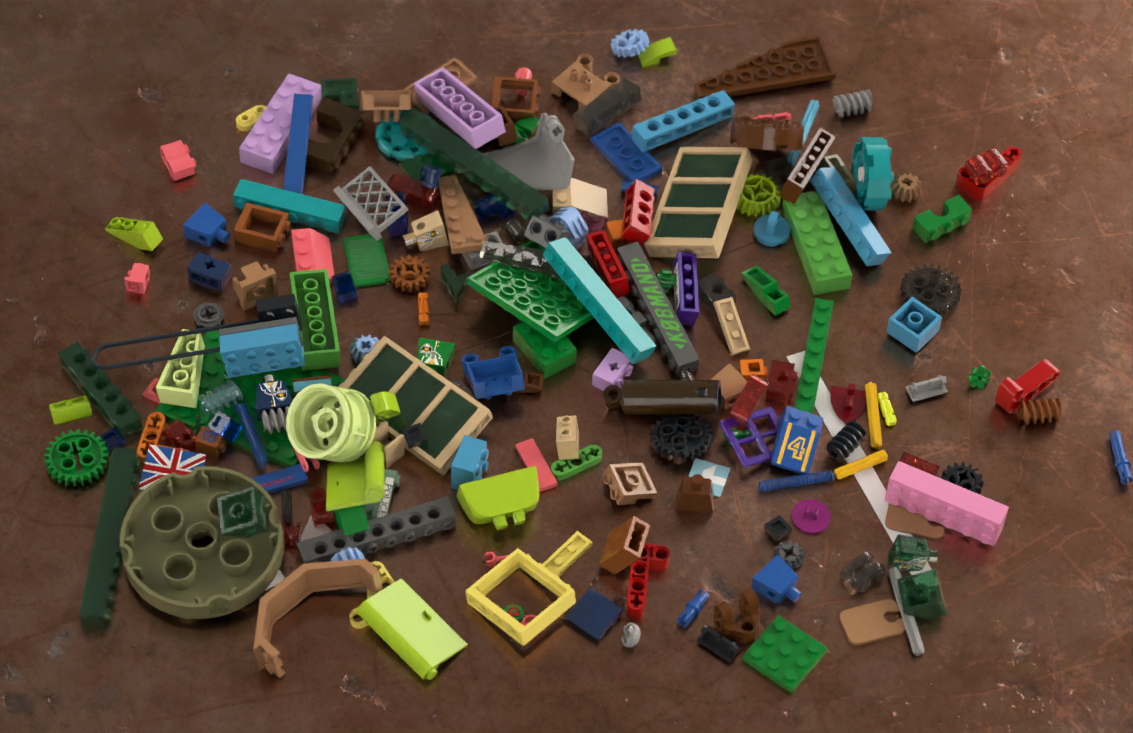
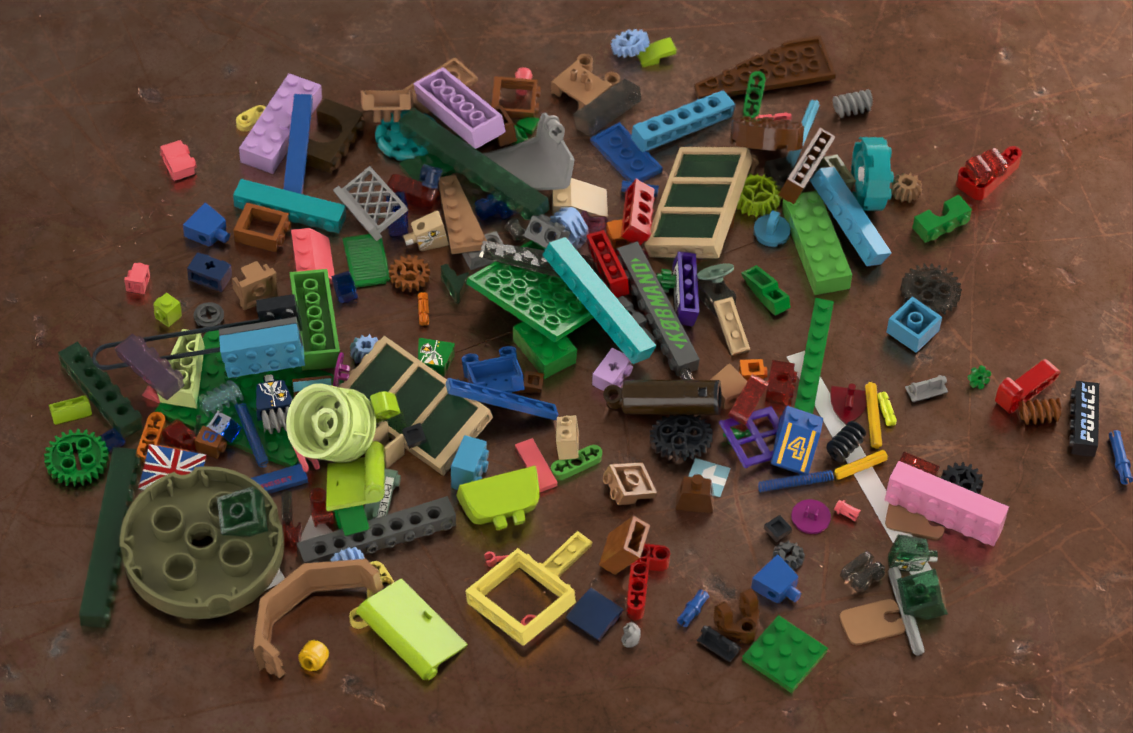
lime slope [105,217,163,251] -> none
clear green plate [321,78,359,110] -> none
green tile [504,604,524,623] -> none
none -> clear purple brick [114,334,185,400]
none -> lime brick [153,292,182,327]
none -> yellow head [298,640,329,671]
none -> magenta piece [333,352,350,387]
none -> blue tile [445,378,558,420]
none -> sand green dish [697,264,734,283]
none -> green beam [742,71,766,119]
none -> coral pin [834,500,861,521]
none -> black brick [1069,381,1100,457]

